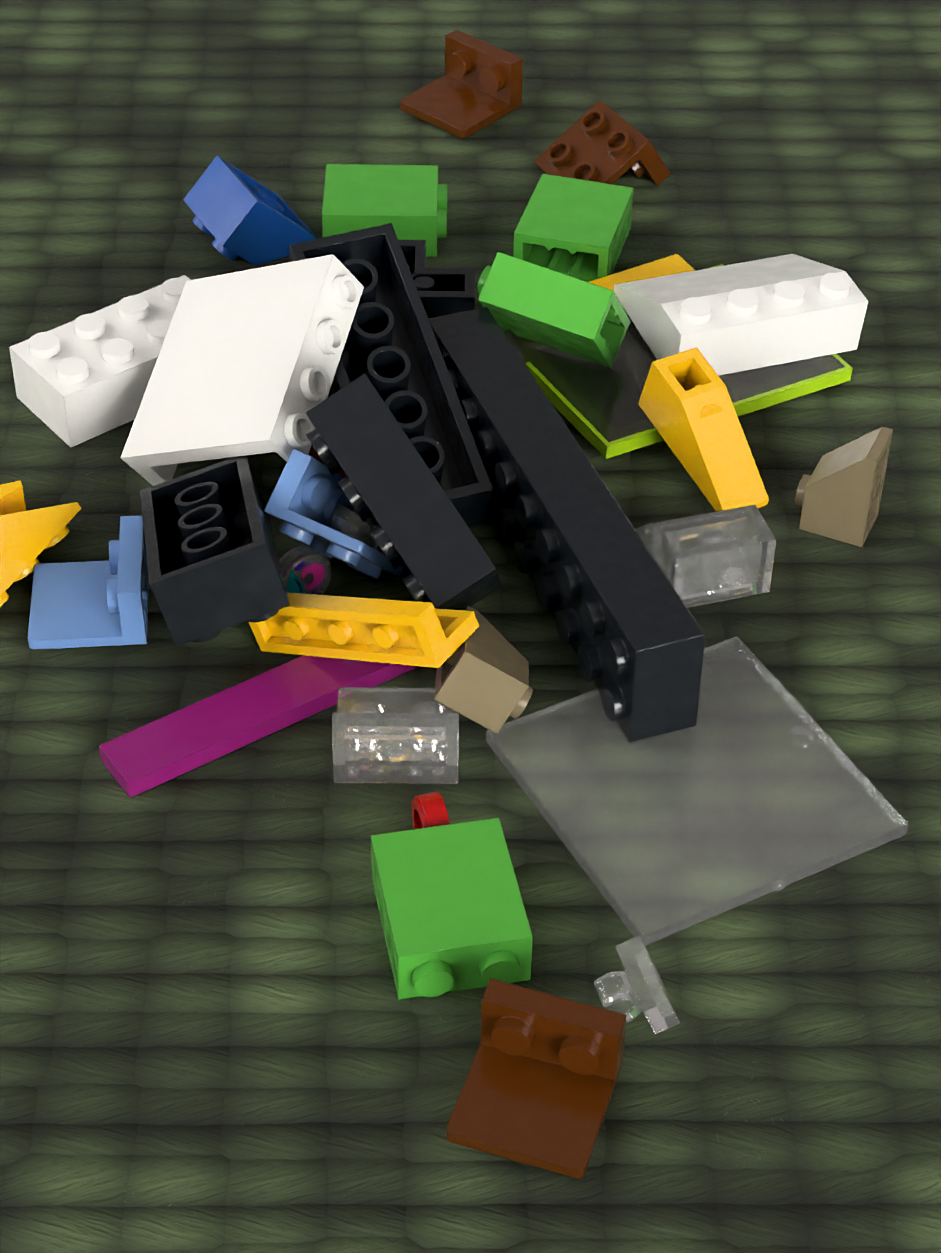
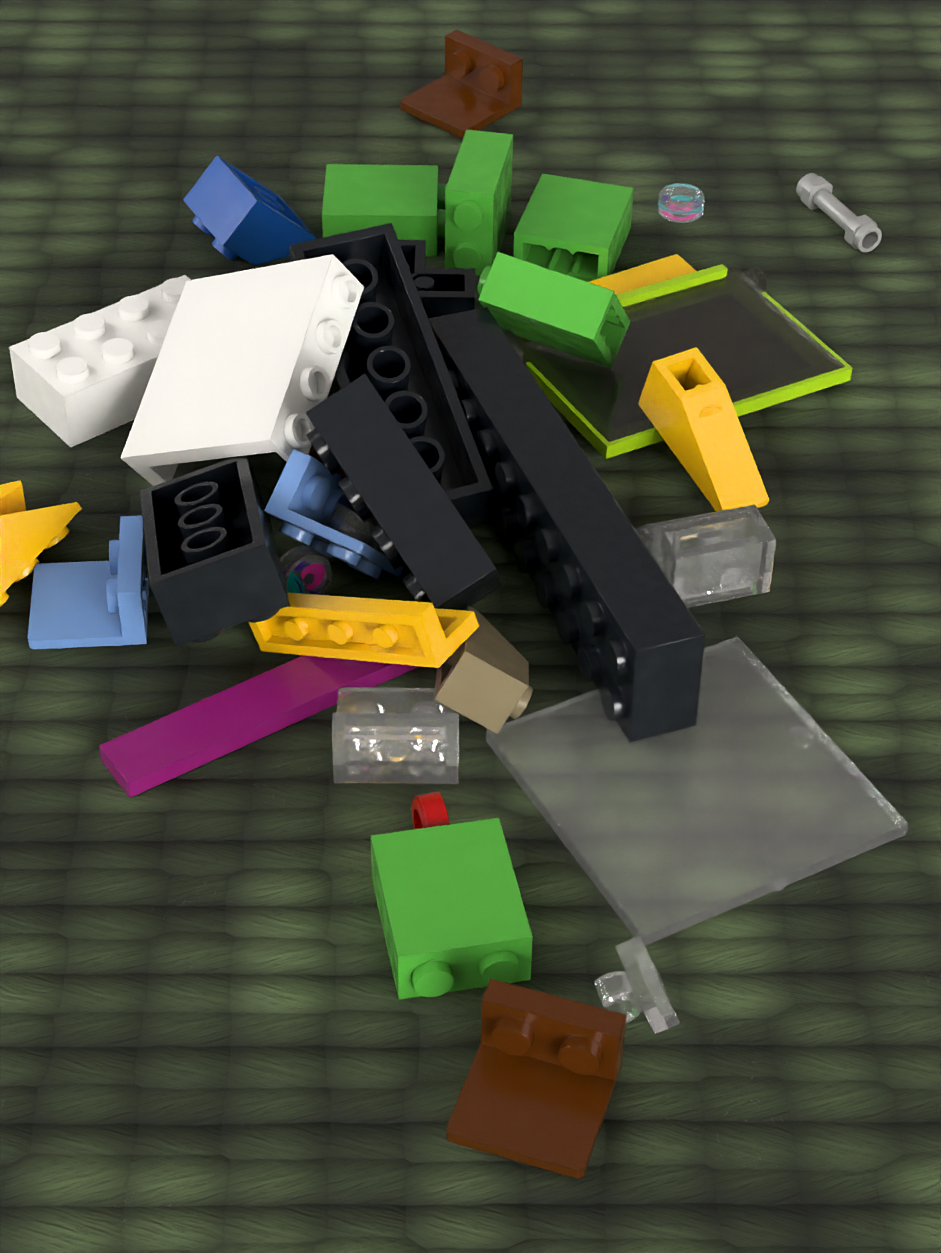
reddish brown bracket [535,100,670,186] -> none
white slope [614,254,868,376] -> none
dark tan slope [795,427,893,547] -> none
none -> bright green brick [445,130,513,276]
none -> clear tile [657,183,705,223]
none -> light grey bar [796,173,882,252]

